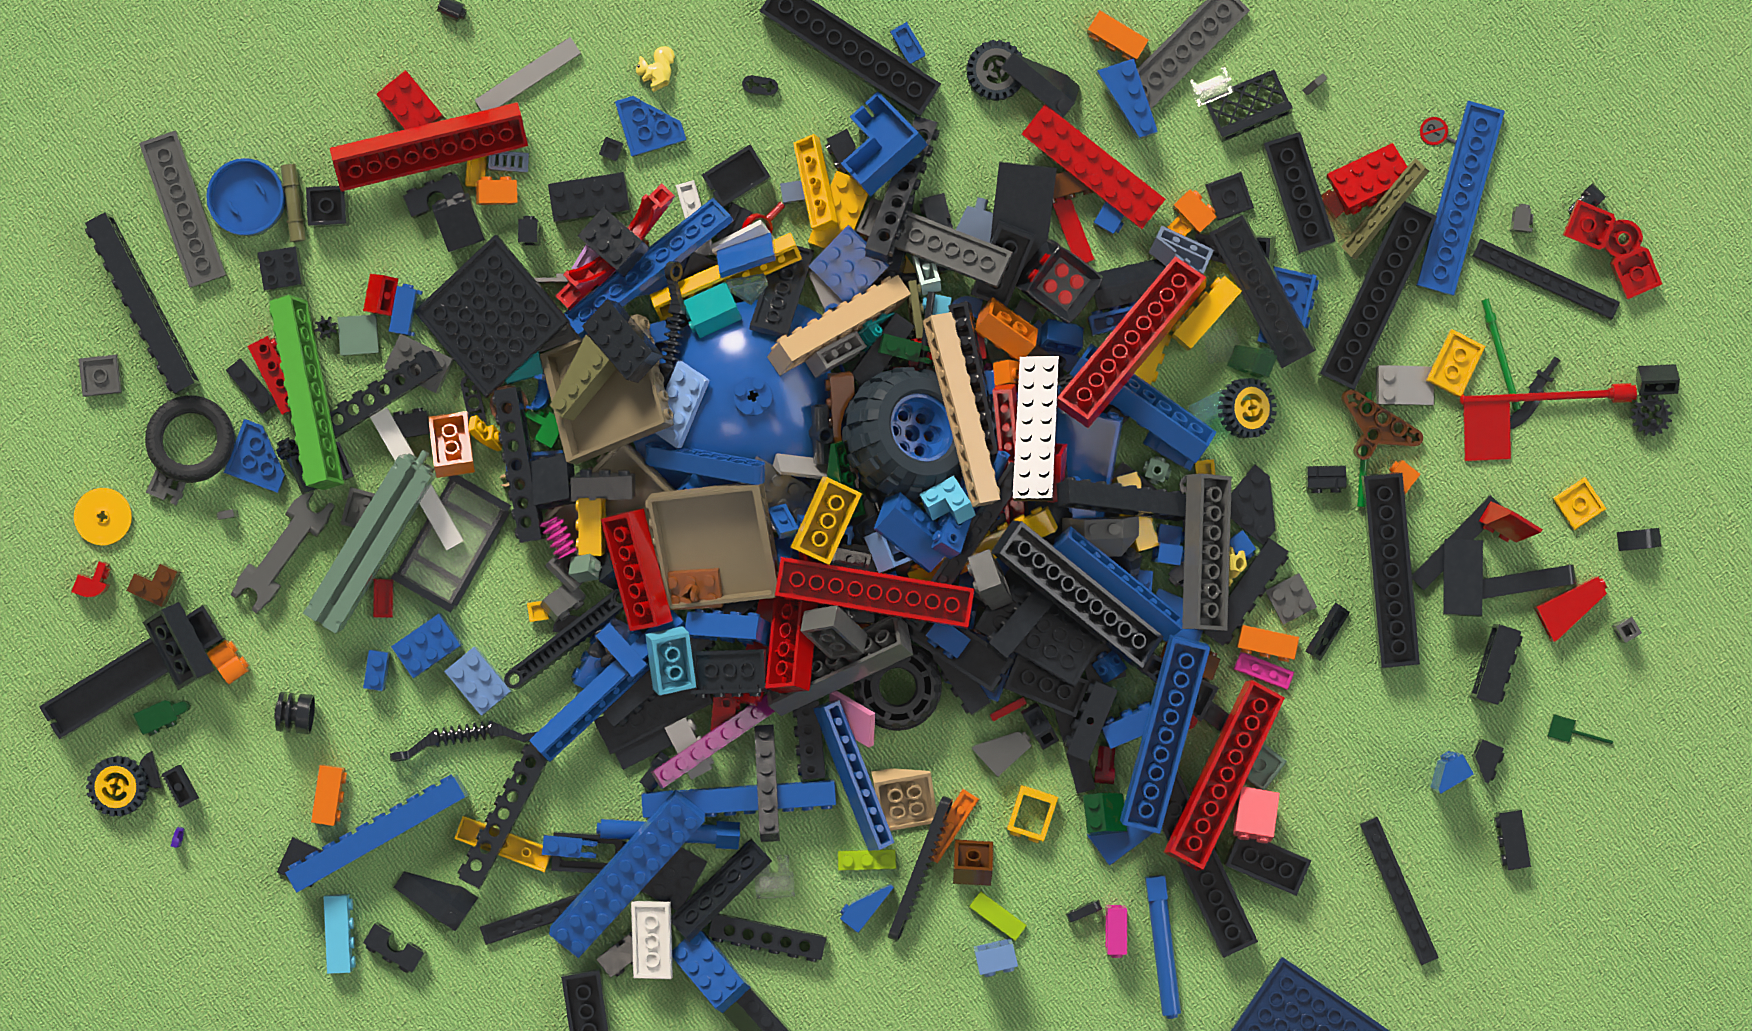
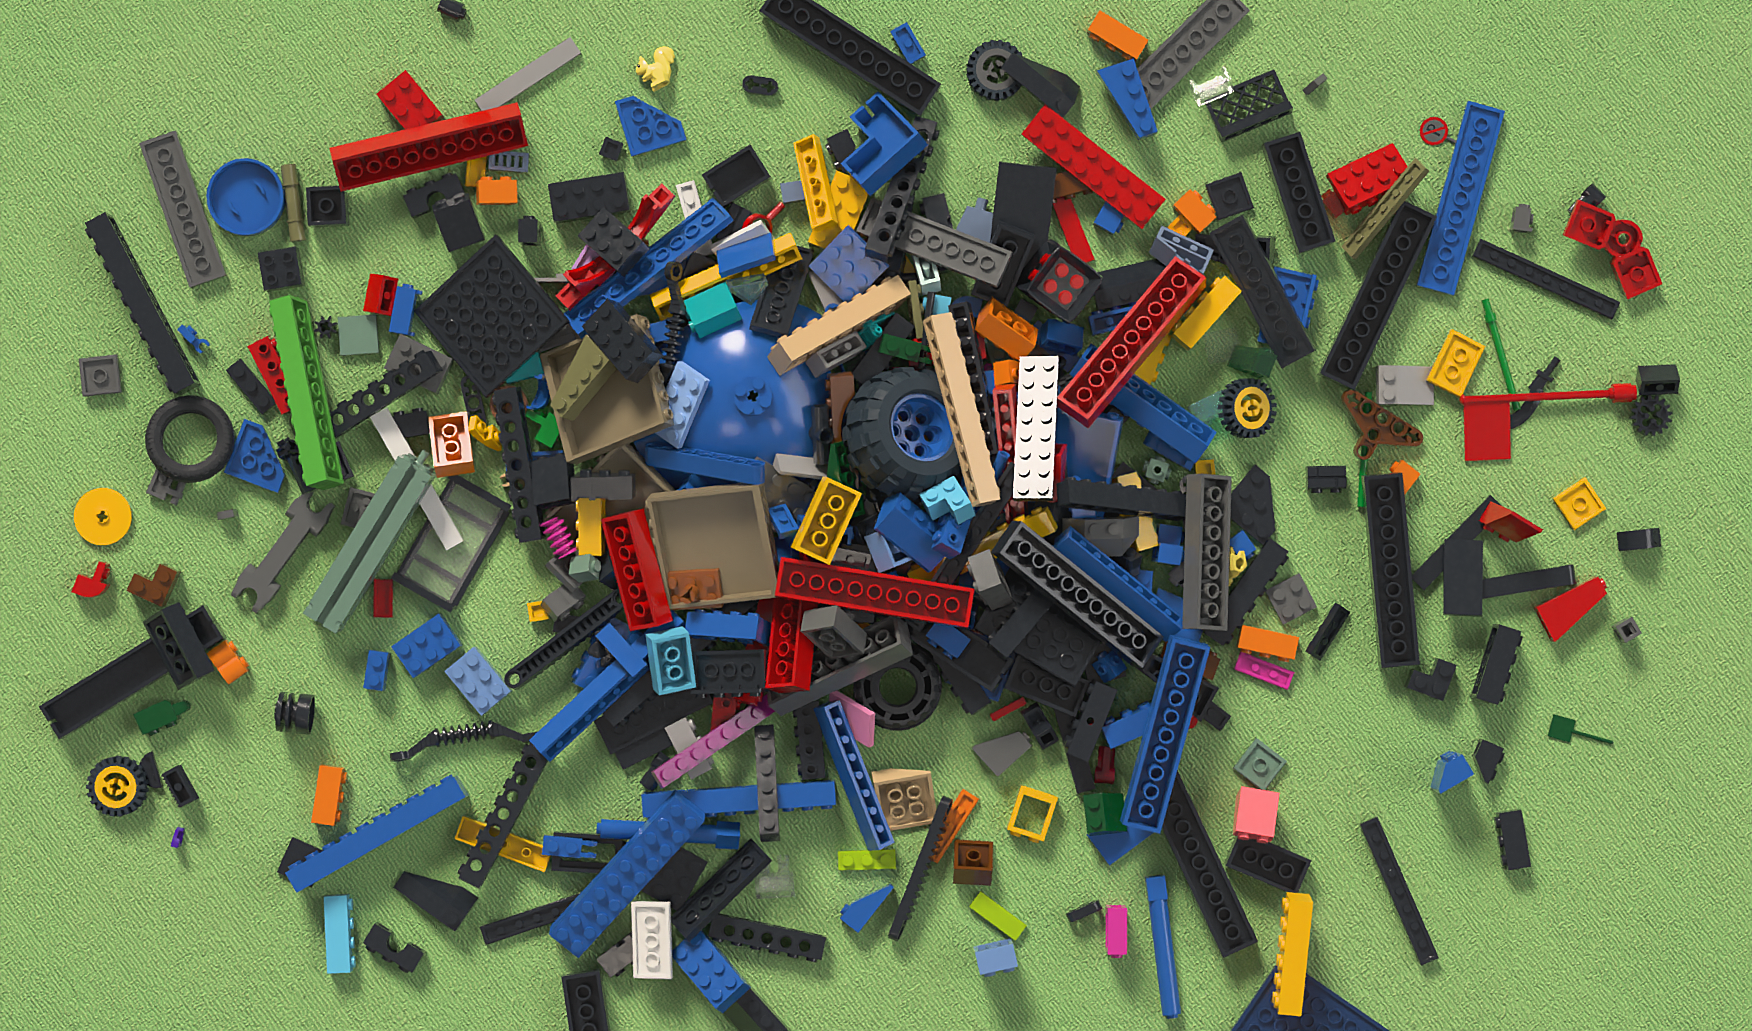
red brick [1163,680,1285,870] -> none
none -> blue plate [177,324,211,354]
none -> yellow brick [1272,892,1313,1016]
none -> black brick [1404,658,1457,701]

